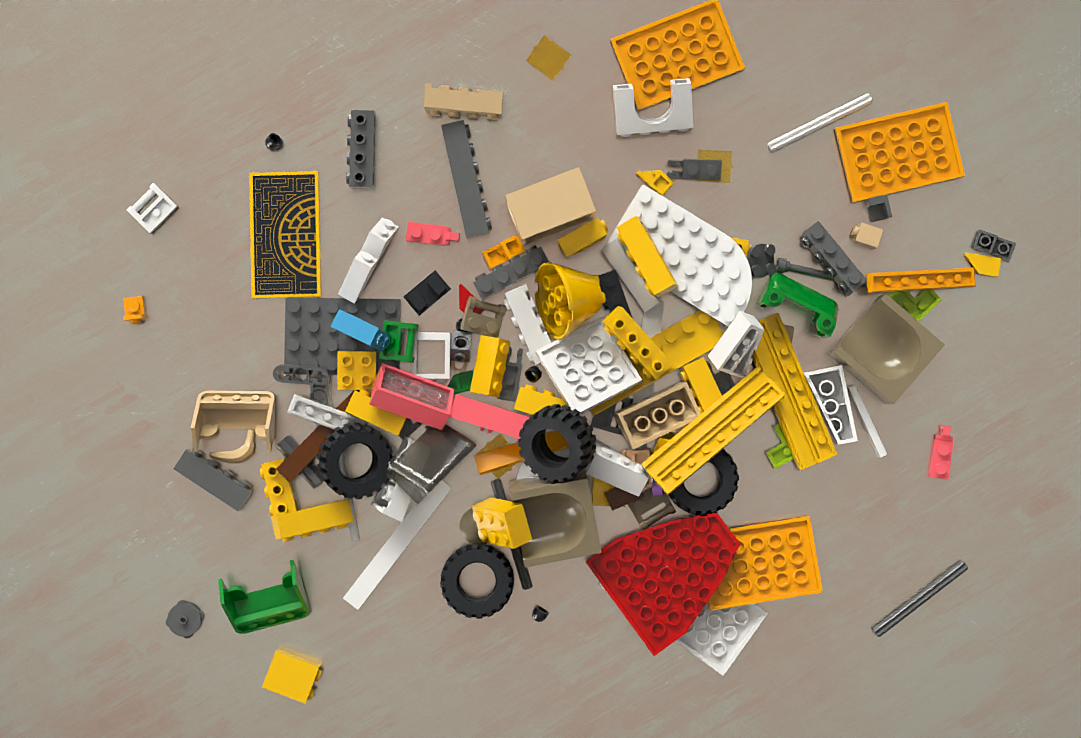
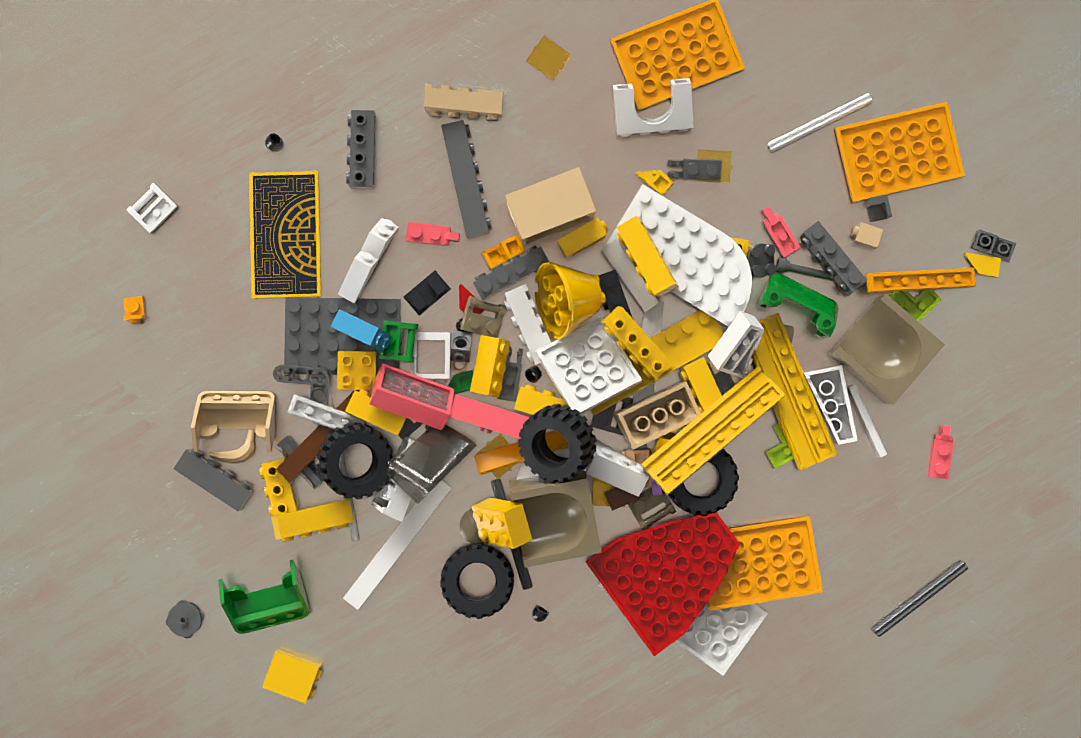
none -> coral hinge [762,206,801,258]

